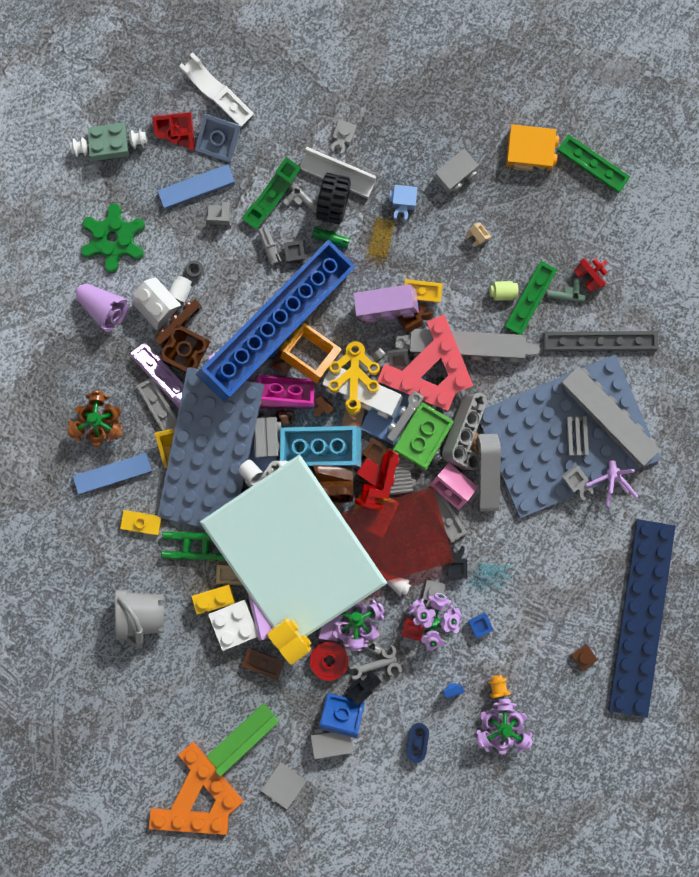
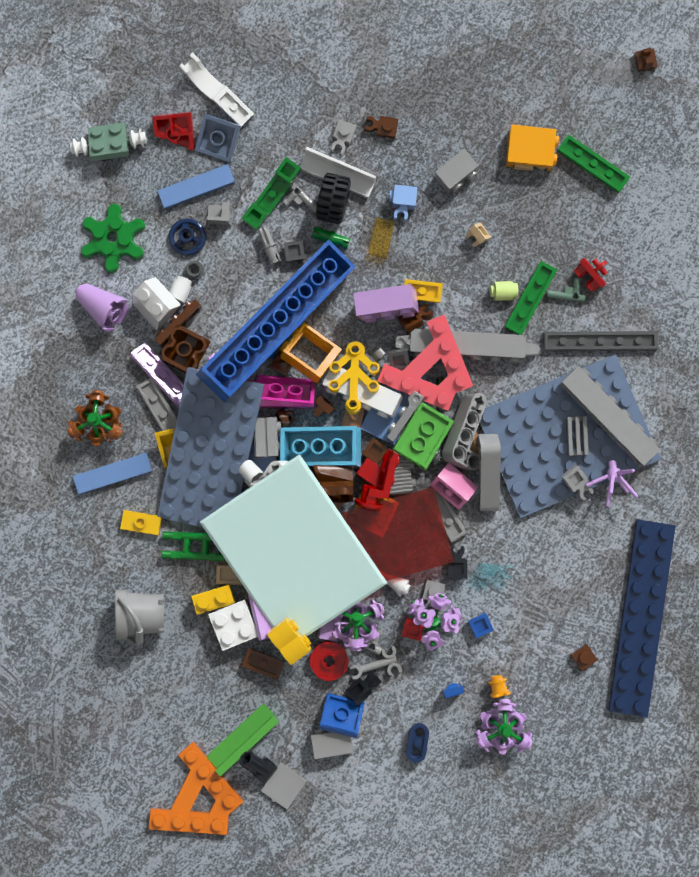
none -> dark blue piece [168,218,206,256]
none -> black piece [240,750,278,784]
none -> reddish brown plate [364,116,399,139]
none -> reddish brown tile [634,48,658,72]

